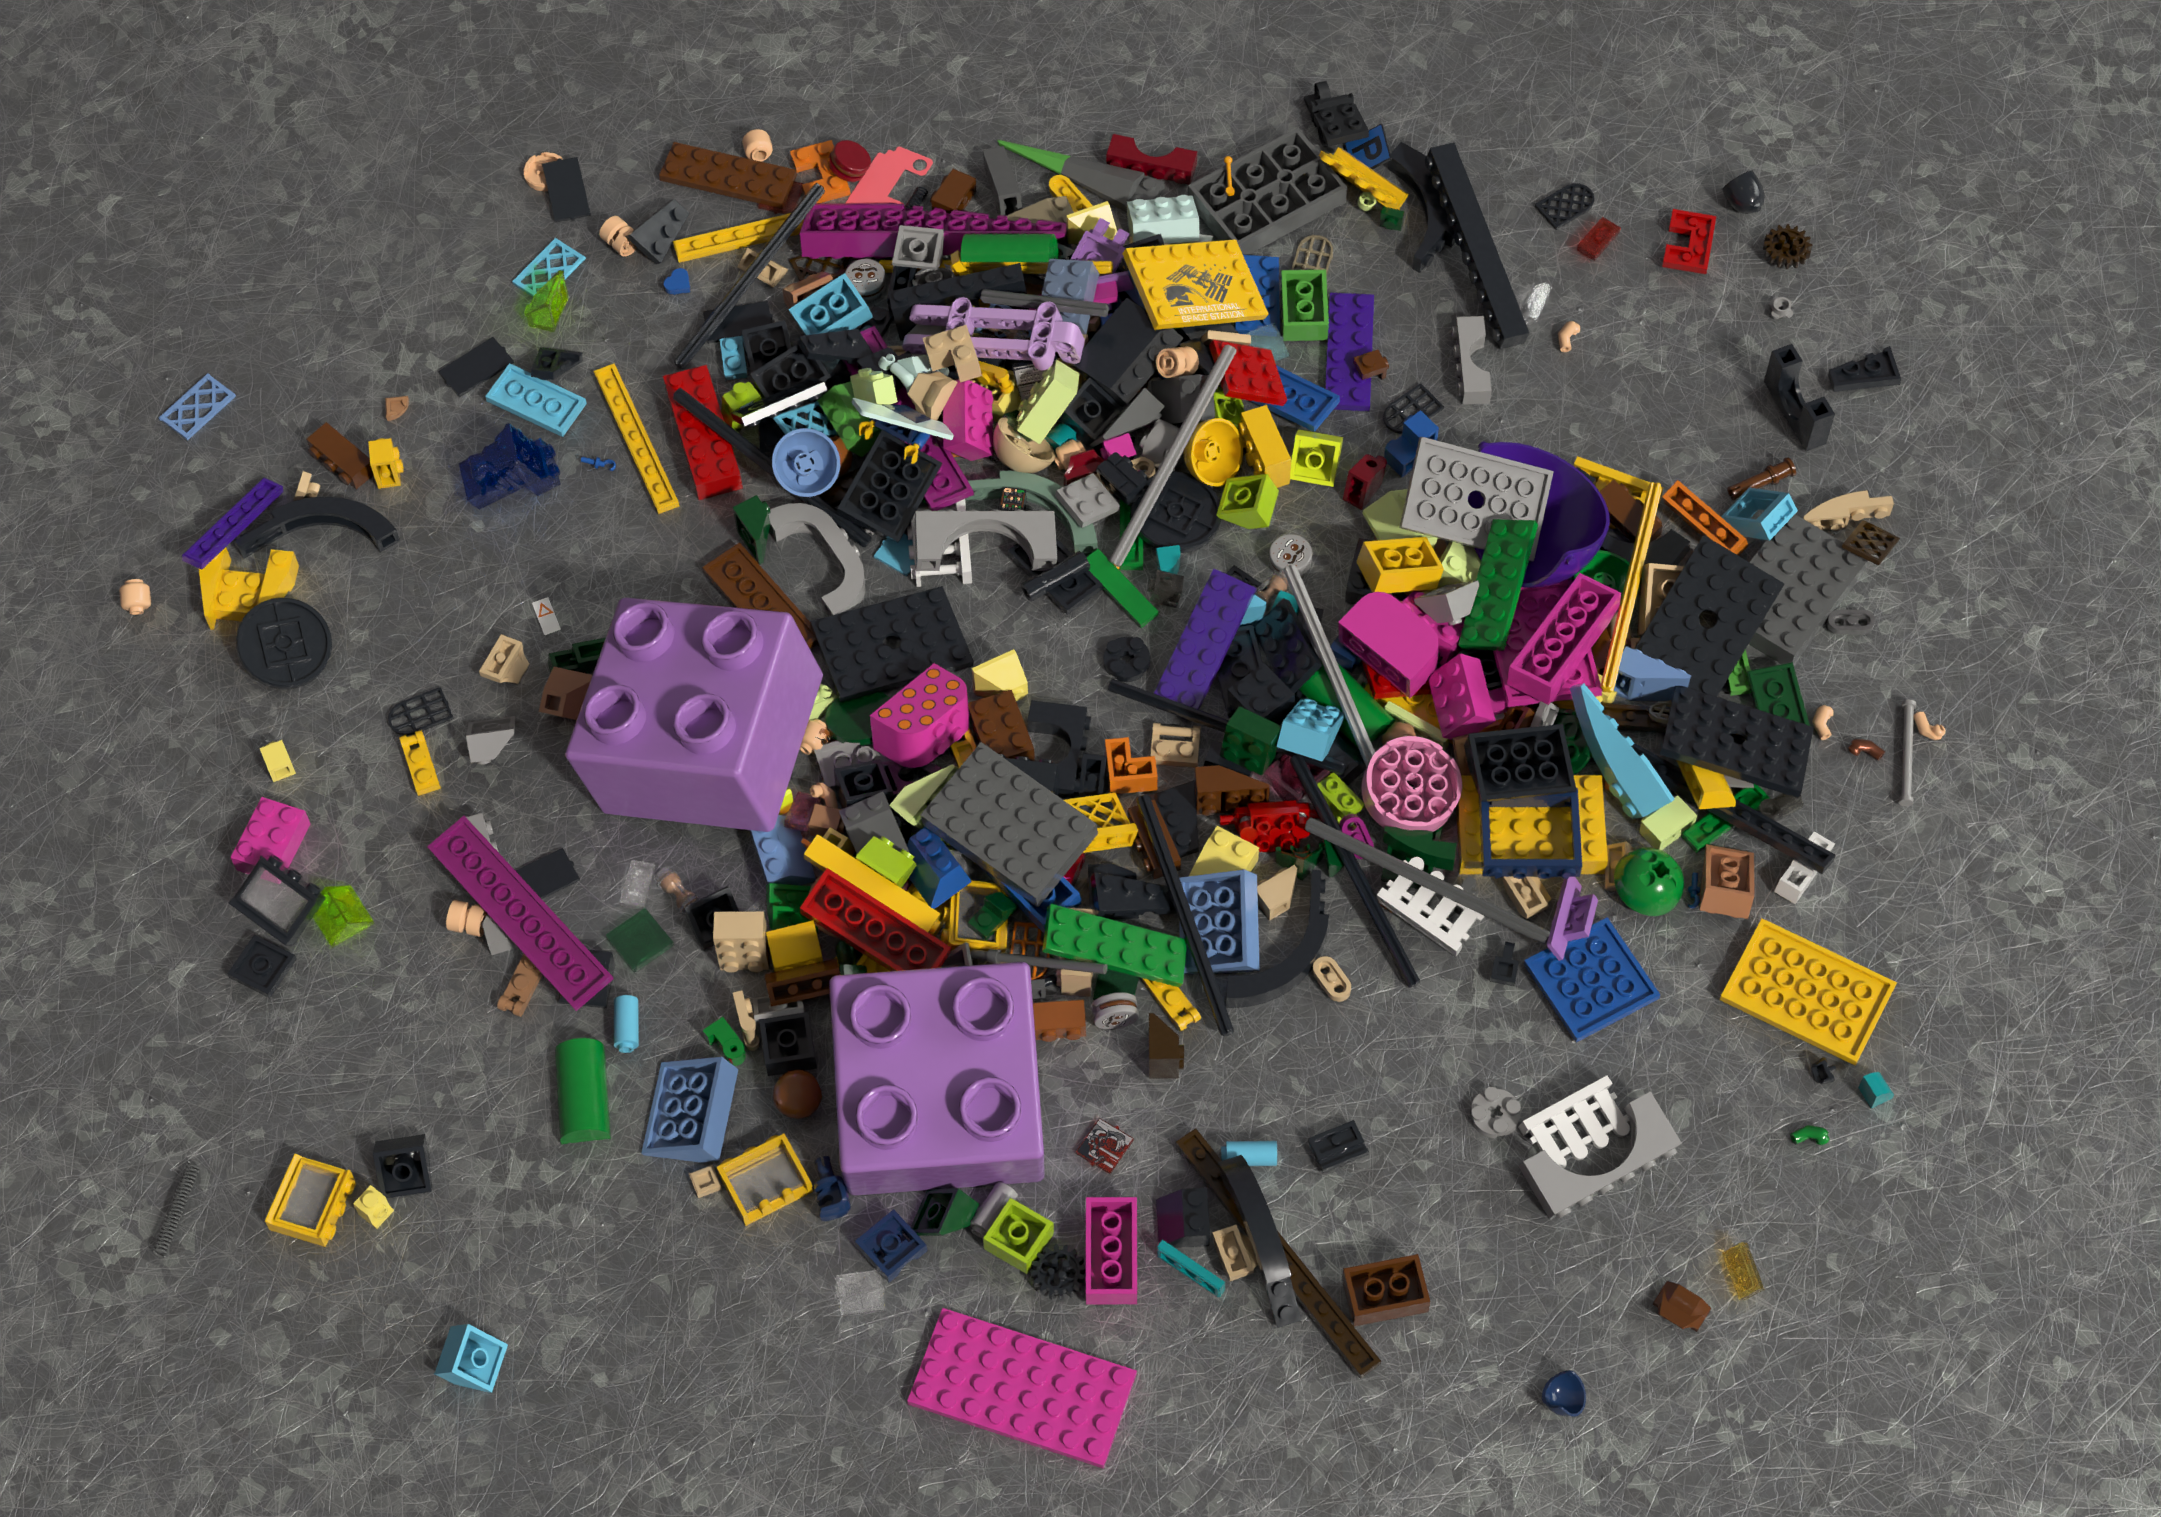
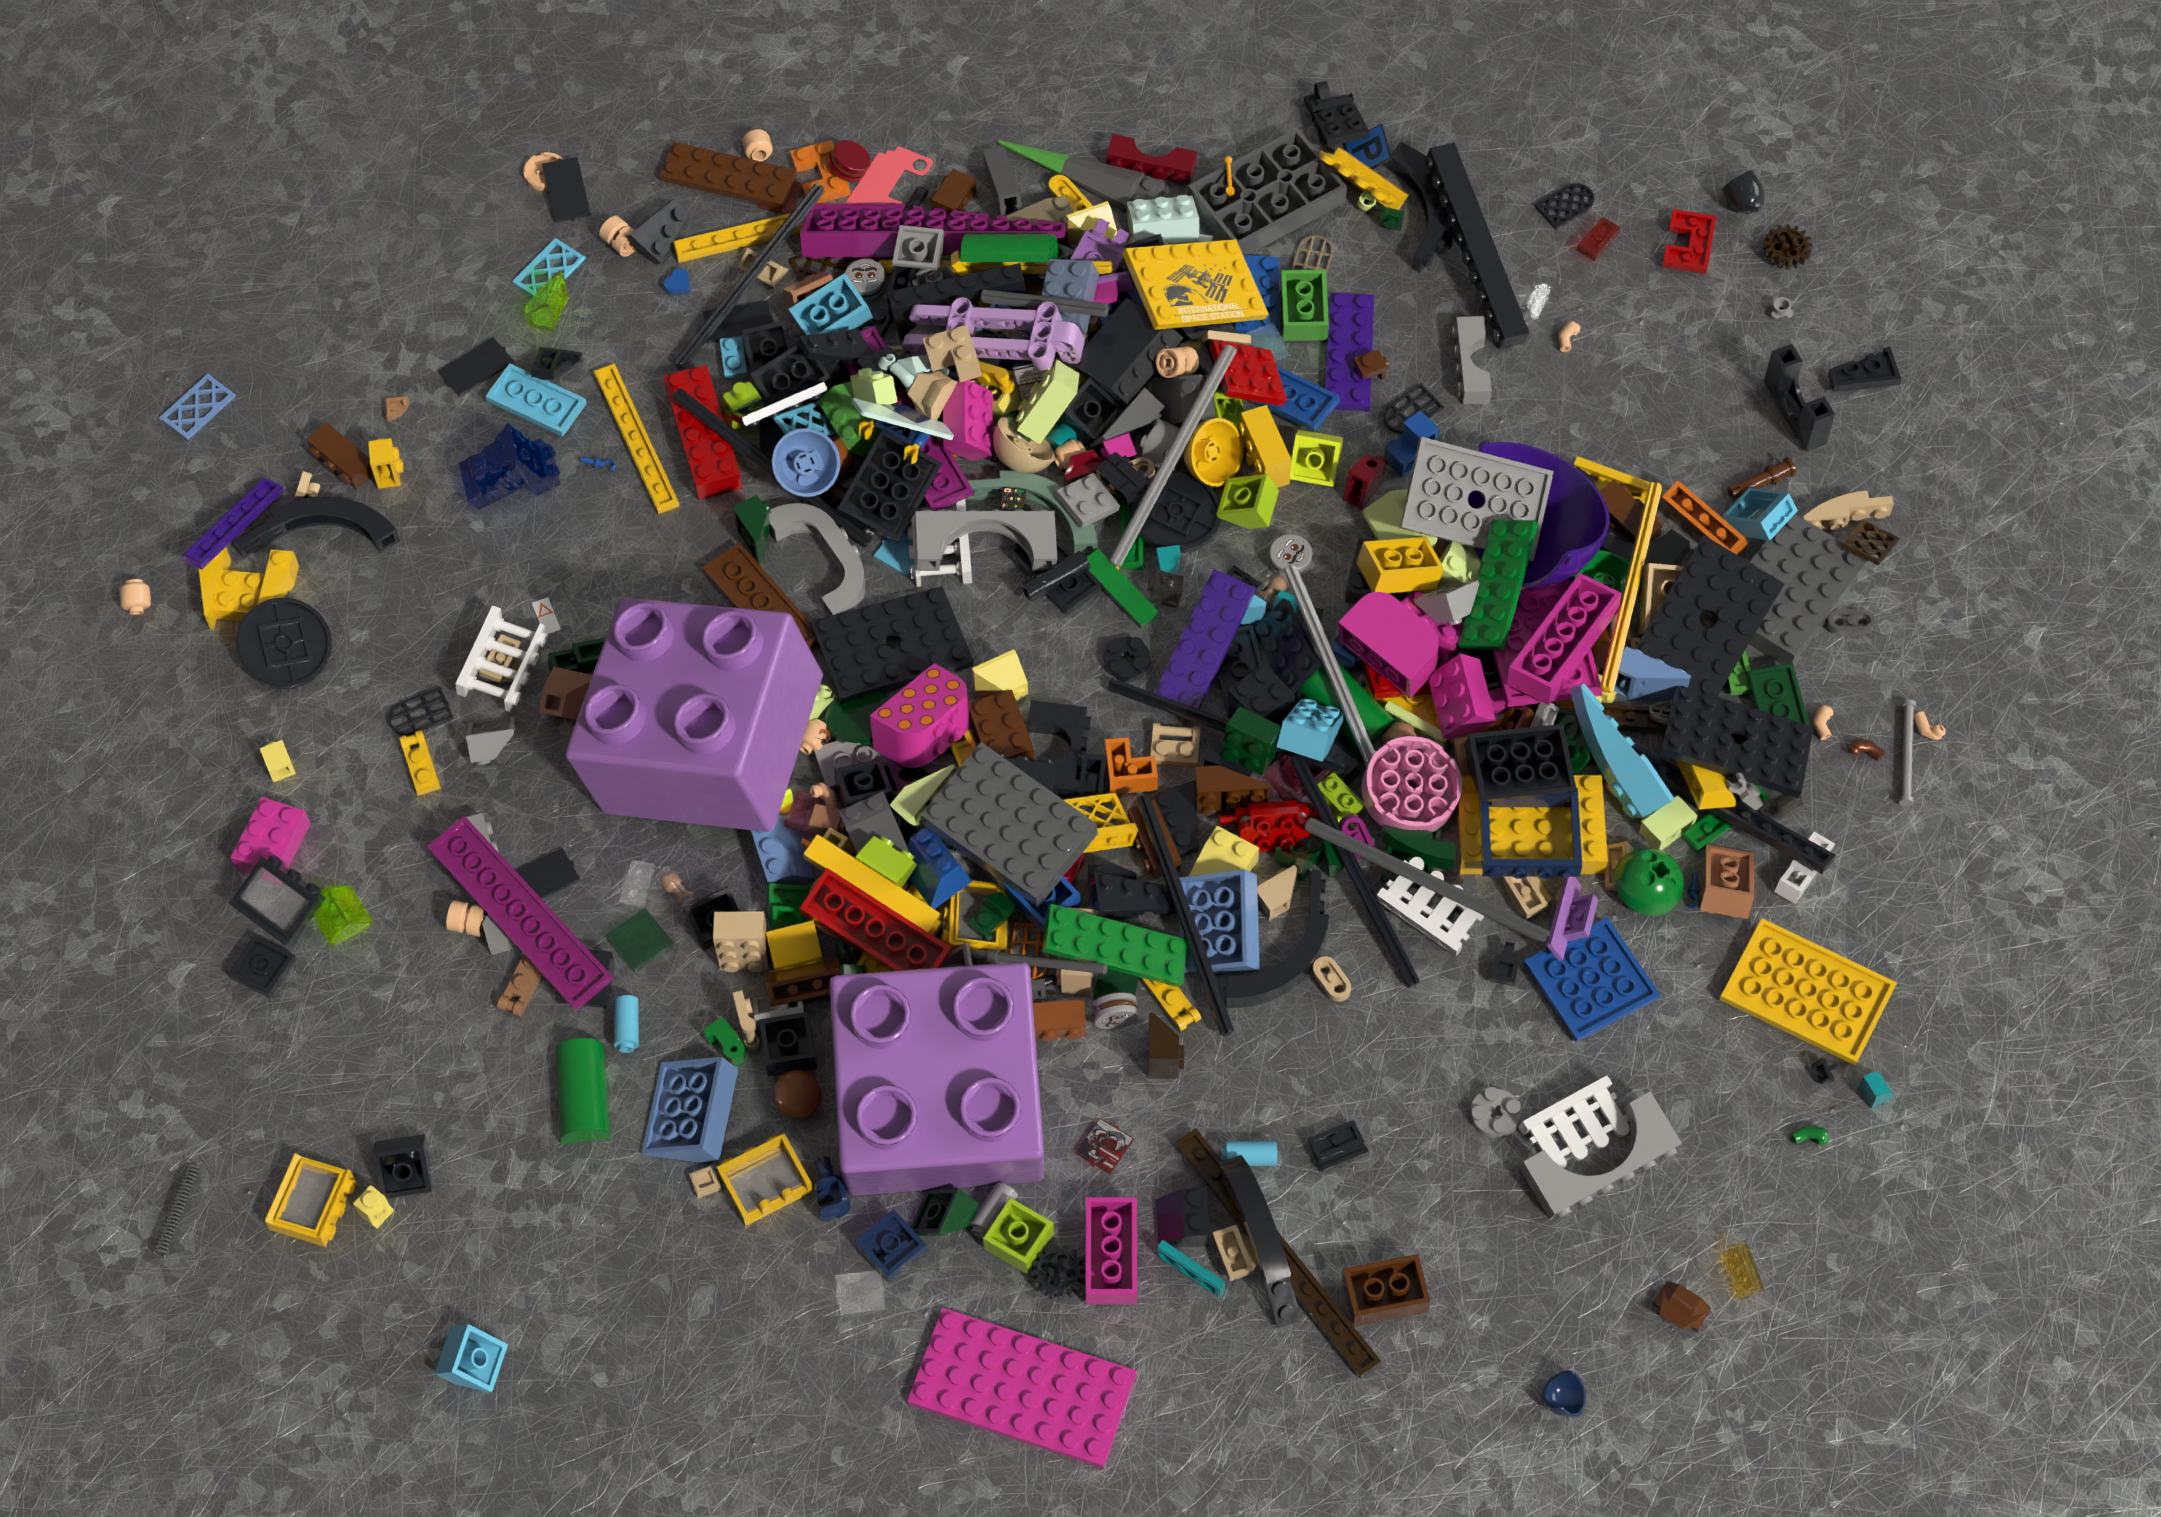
none -> white fence [456,606,548,712]
none -> light grey plate [1726,773,1763,810]

